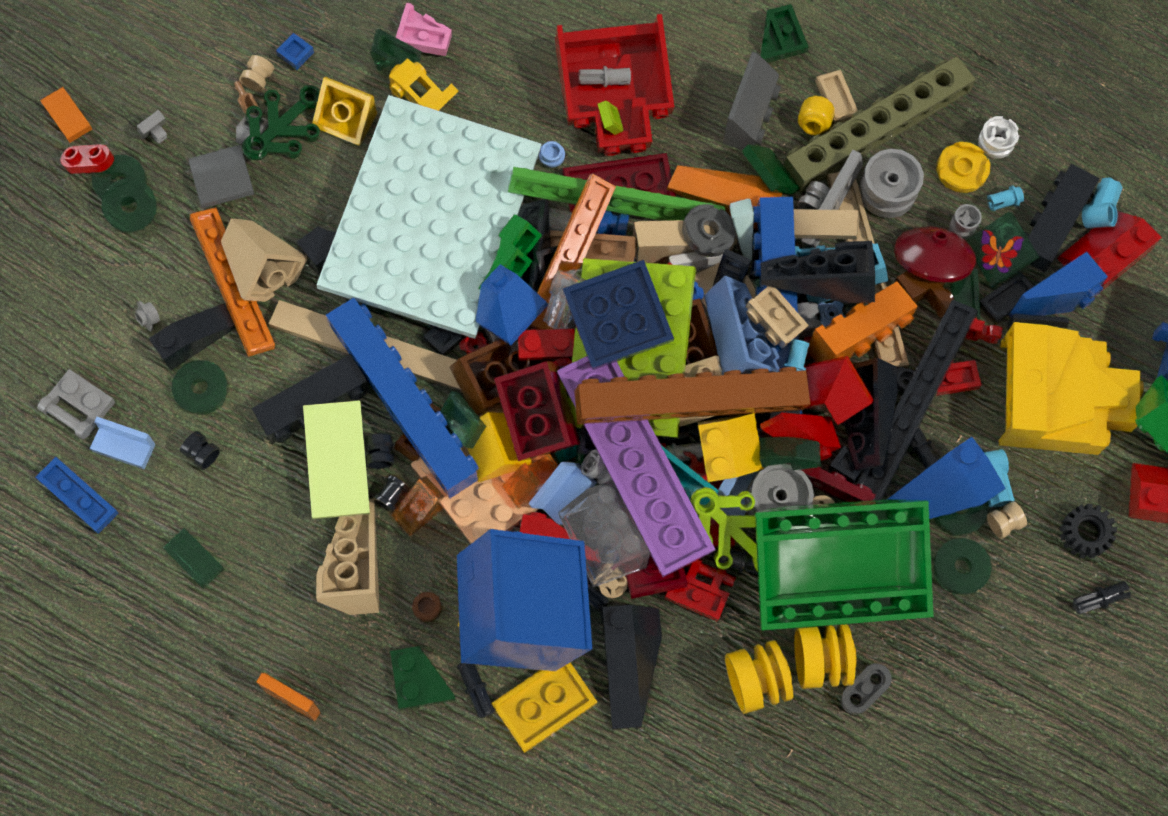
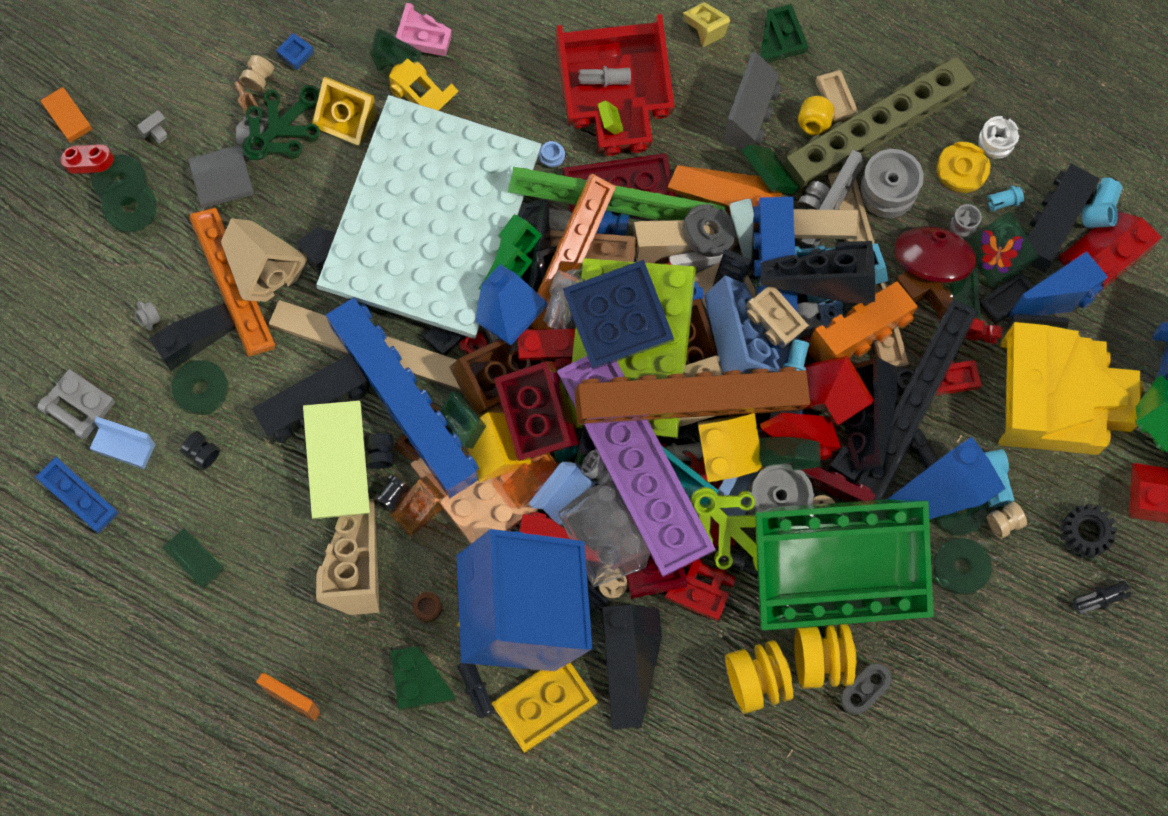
none -> light yellow slope [683,2,730,47]

